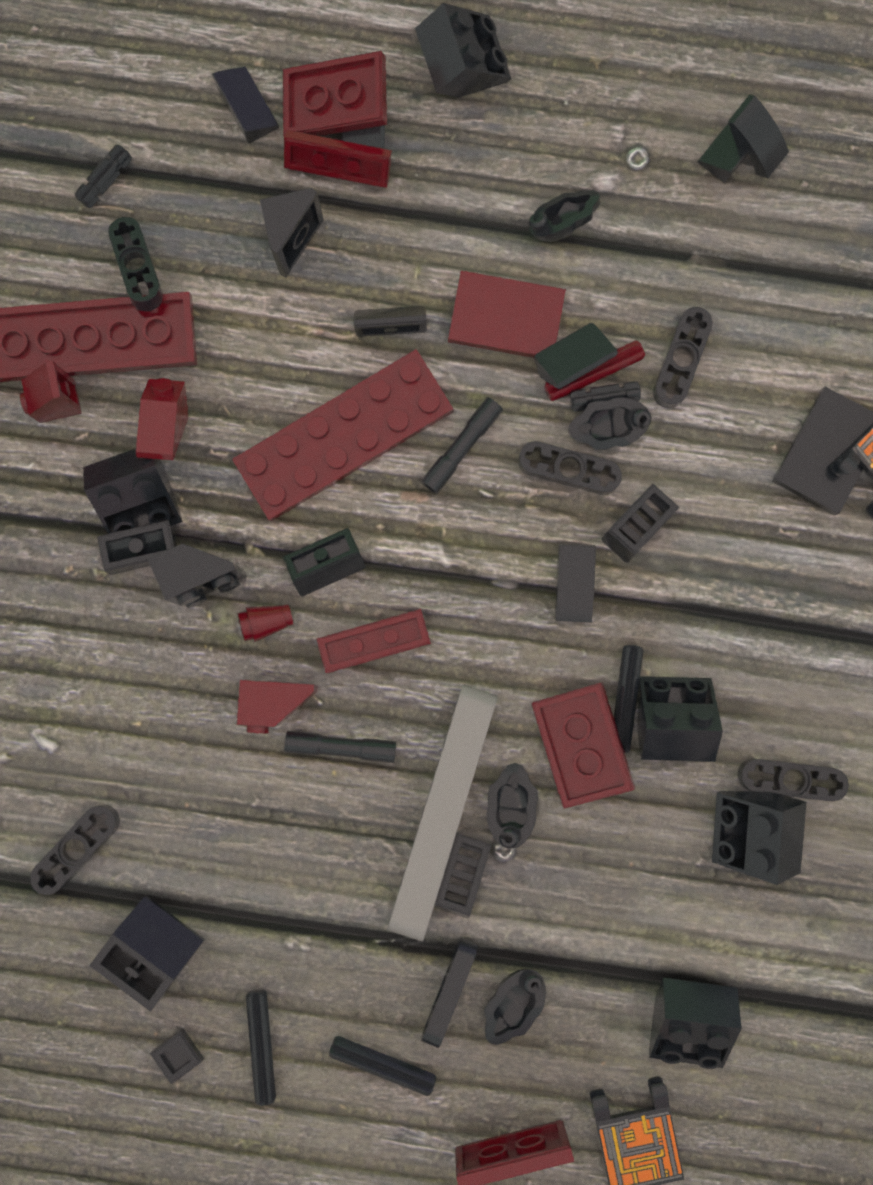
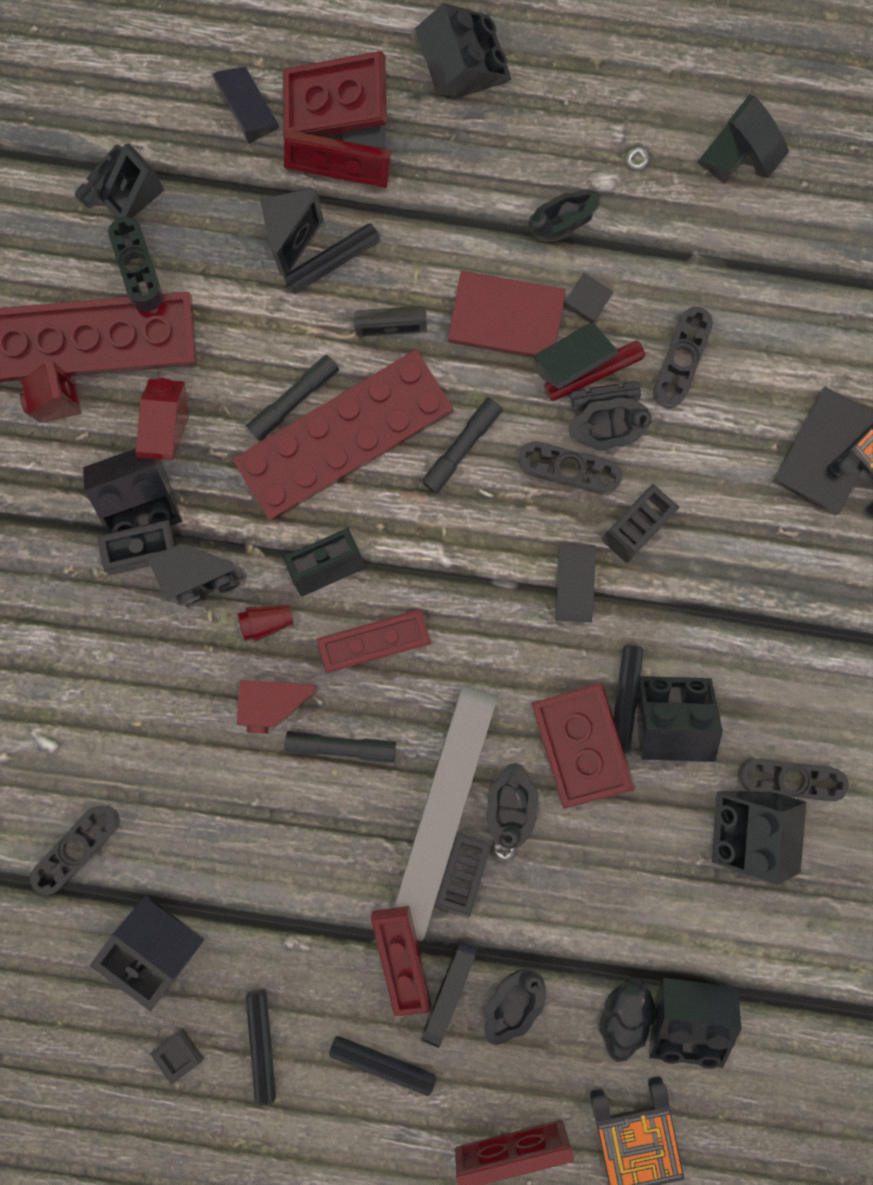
none -> black slope [99,143,164,218]
none -> black piece [245,354,339,441]
none -> black axle [284,223,380,293]
none -> dark red tile [370,906,432,1017]
none -> black tile [563,273,613,324]
none -> black arm [599,977,655,1062]

